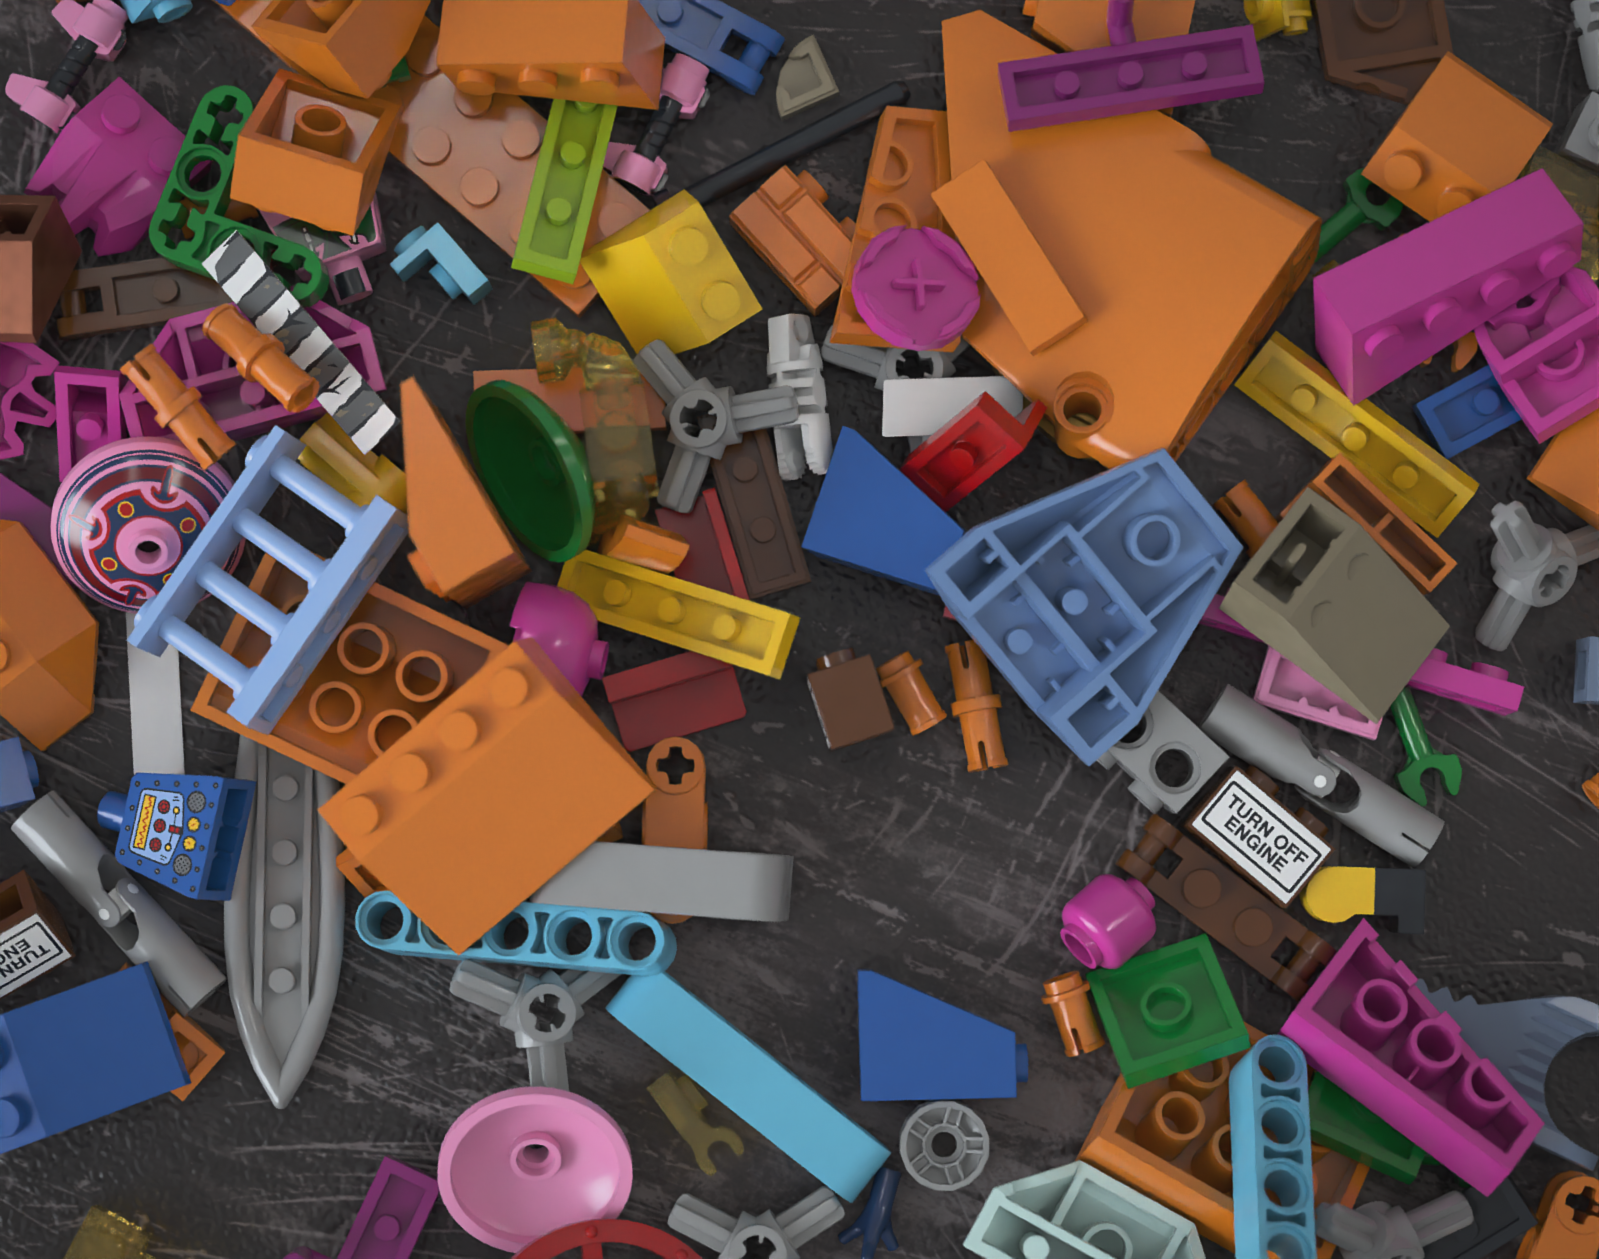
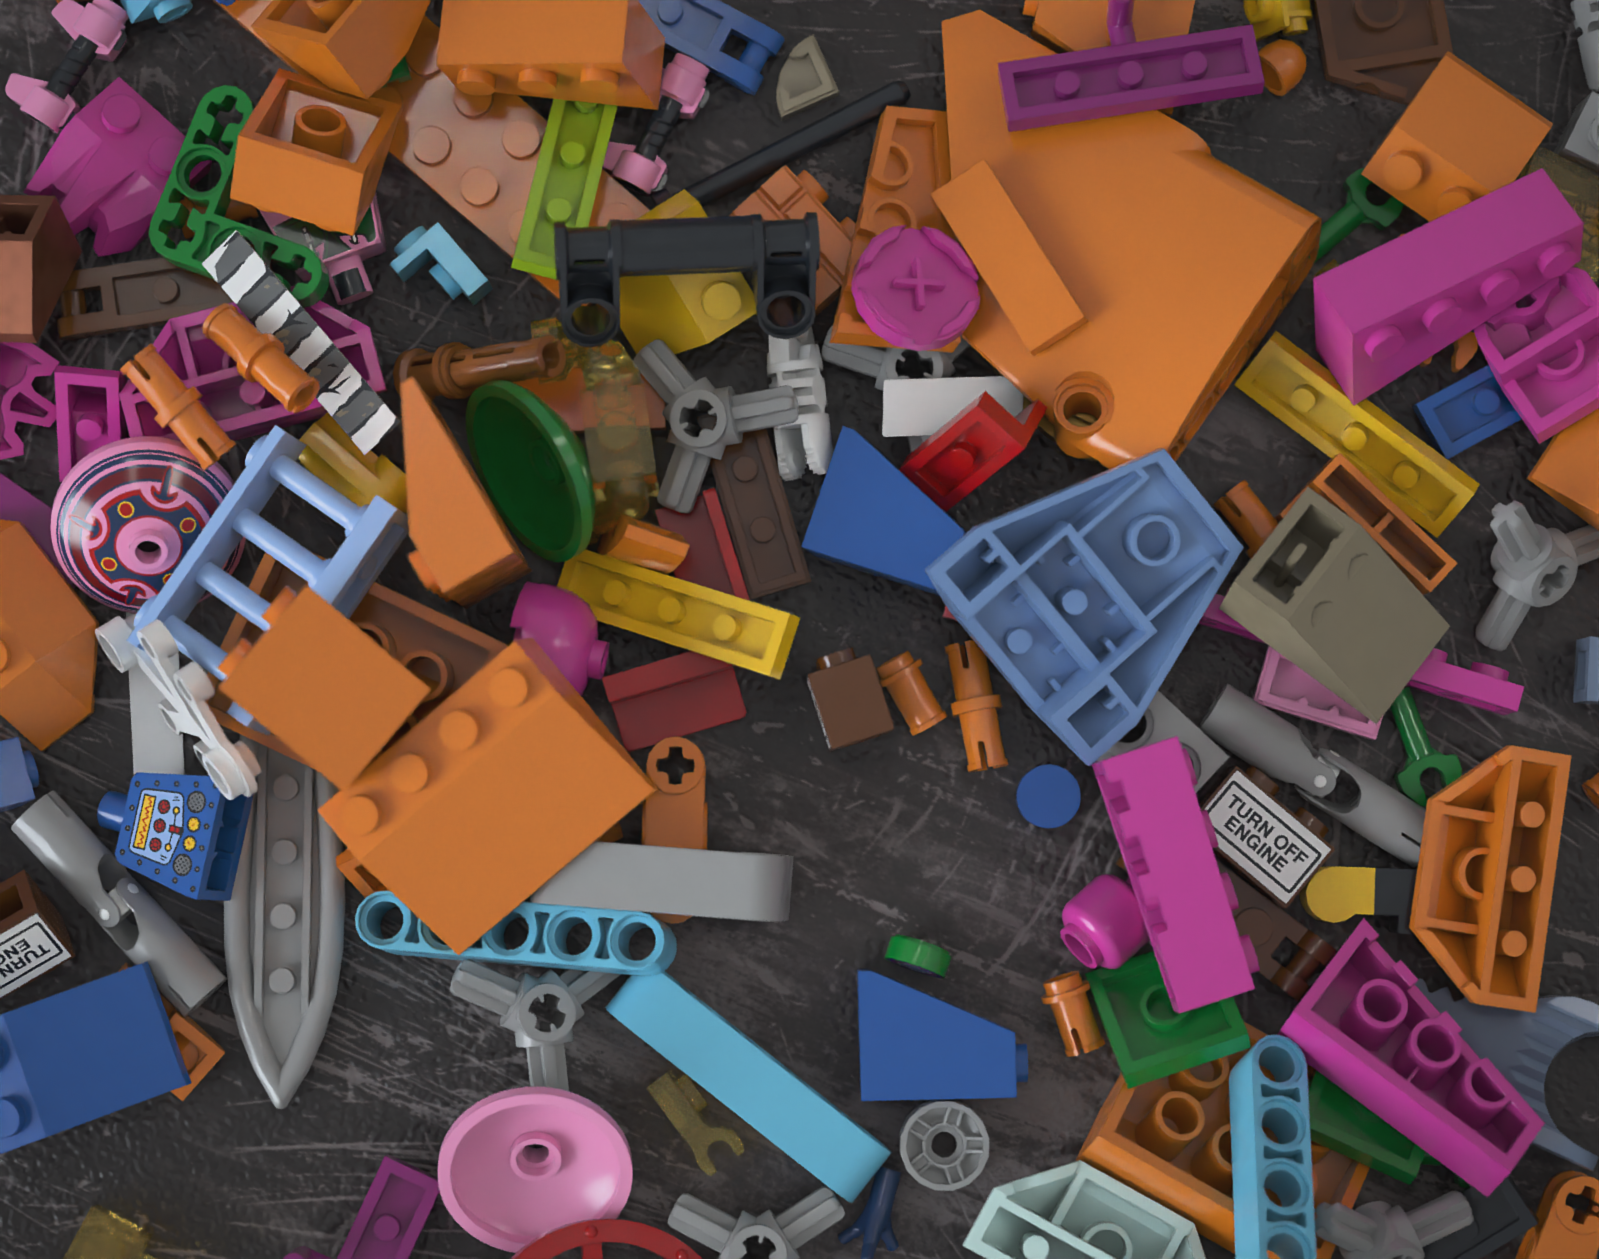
none -> white plant [95,615,261,800]
none -> orange slope [217,584,431,792]
none -> dark orange pin [393,335,566,401]
none -> black piece [554,212,820,347]
none -> green tile [884,934,952,979]
none -> blue tile [1016,764,1081,828]
none -> dark pink wedge [1092,736,1260,1013]
none -> orange hinge [1258,39,1306,96]
none -> orange wedge [1409,745,1572,1013]

